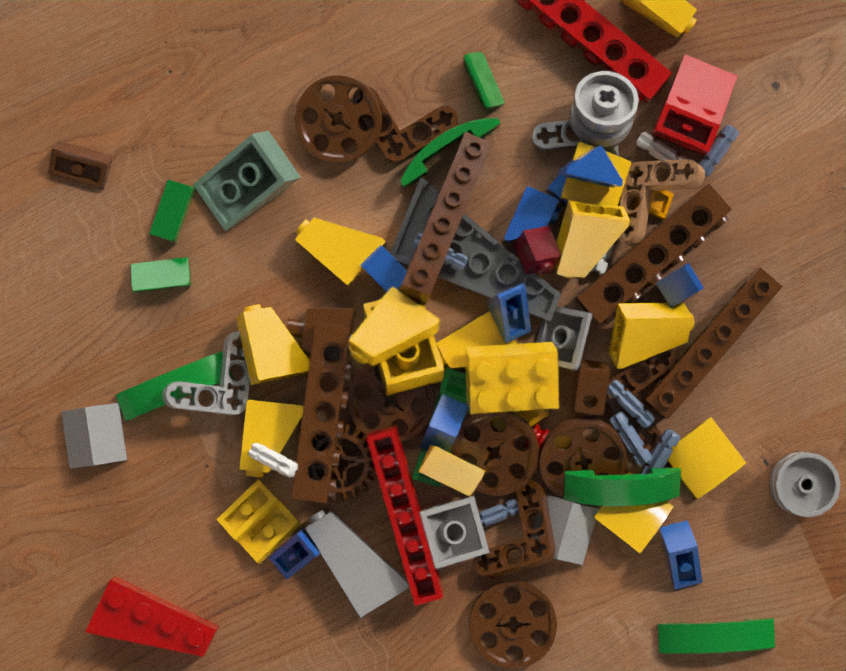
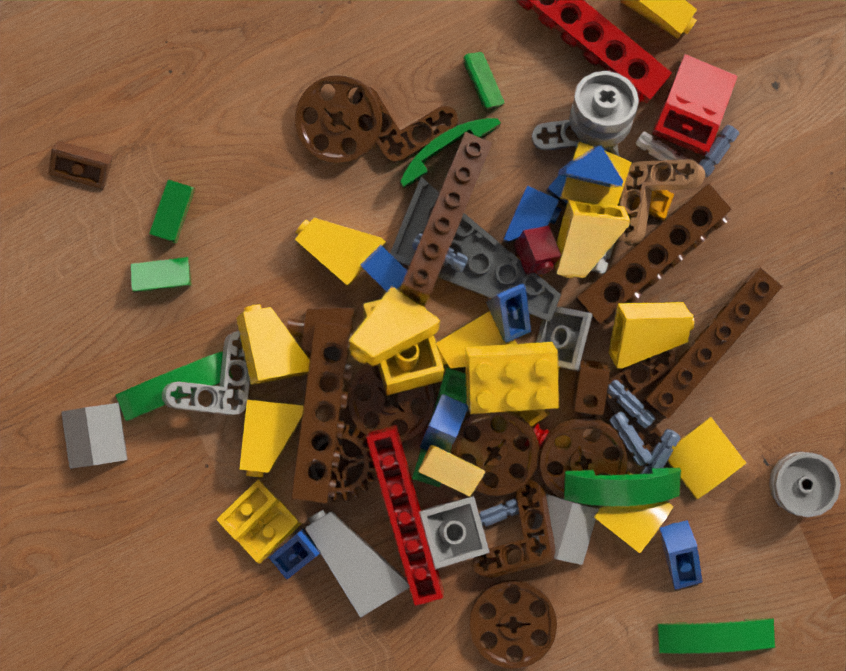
red wedge [85,576,220,657] -> none
sand green slope [193,131,301,231] -> none
white axle [248,443,298,477] -> none
blue slope [656,263,704,307] -> none

